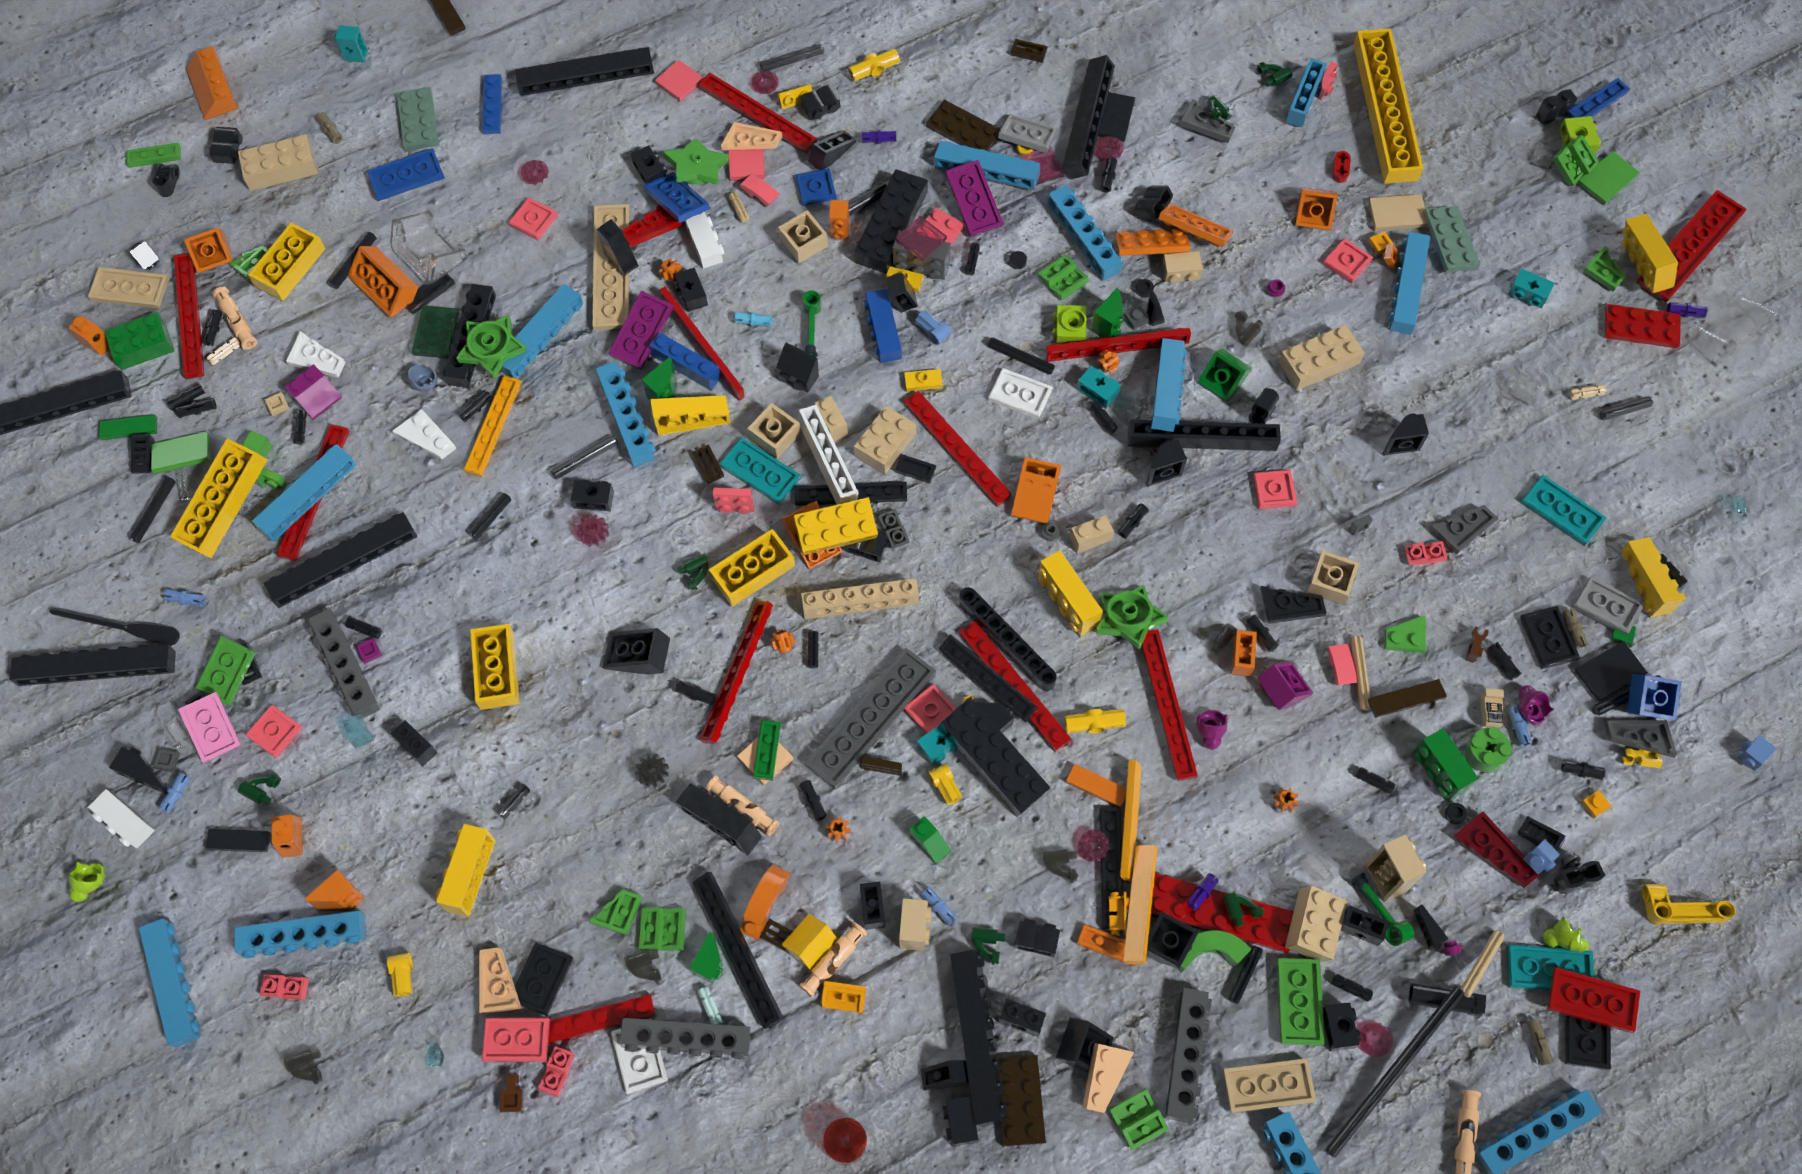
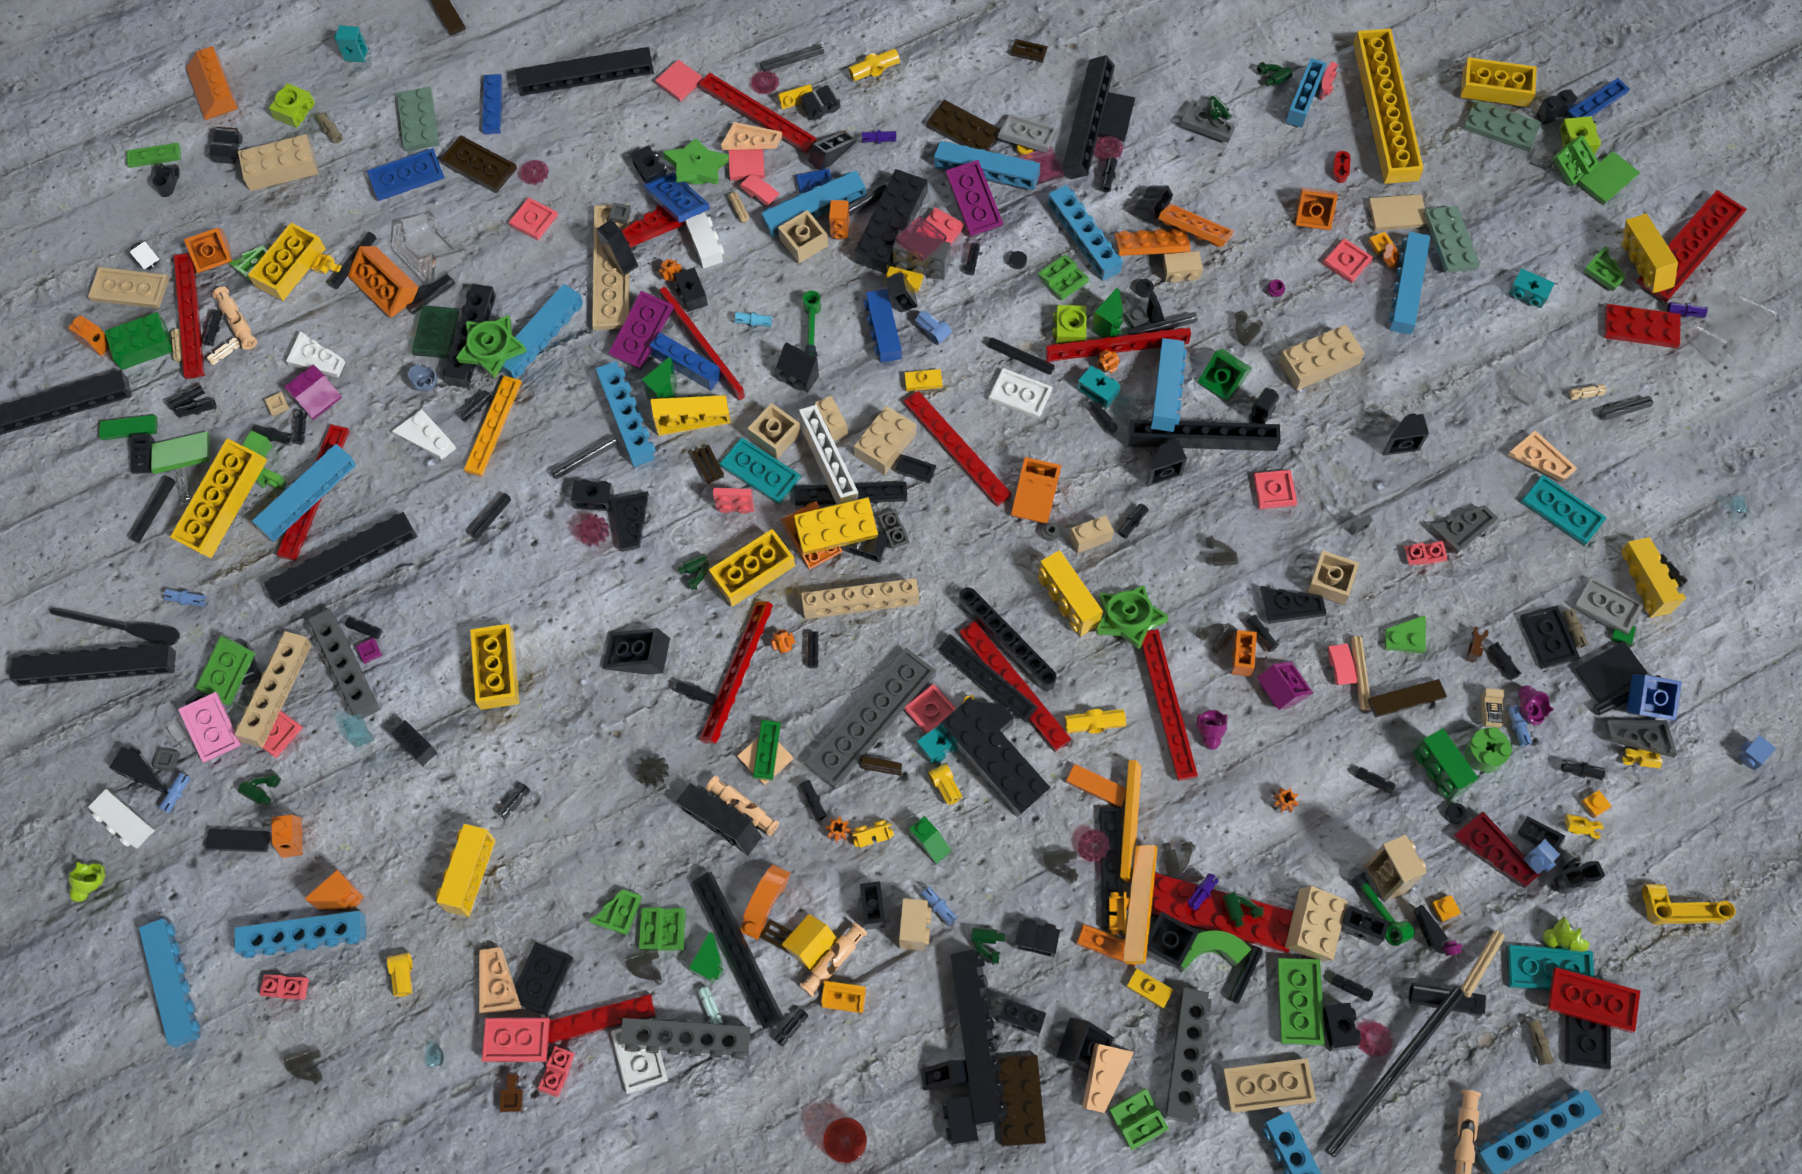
none -> tan axle [171,329,183,363]
none -> tan brick [235,631,312,749]
none -> black pin [252,424,291,445]
none -> lime brick [269,83,315,128]
none -> yellow plate [311,254,342,274]
none -> dark brown plate [440,135,517,193]
none -> dark grey plate [609,203,632,224]
none -> black wing [611,491,649,552]
none -> dark azure brick [762,170,866,238]
none -> black axle [775,1009,808,1047]
none -> yellow hinge [851,819,894,848]
none -> yellow plate [1127,968,1174,1009]
none -> black axle [1128,312,1198,335]
none -> clear smoke plant [1161,841,1196,877]
none -> clear smoke plant [1205,535,1238,566]
none -> light orange plate [1431,895,1461,923]
none -> yellow brick [1460,57,1537,107]
none -> sand green plate [1463,99,1541,152]
none -> light nougat wing [1508,431,1577,482]
none -> yellow plate [1564,814,1604,839]

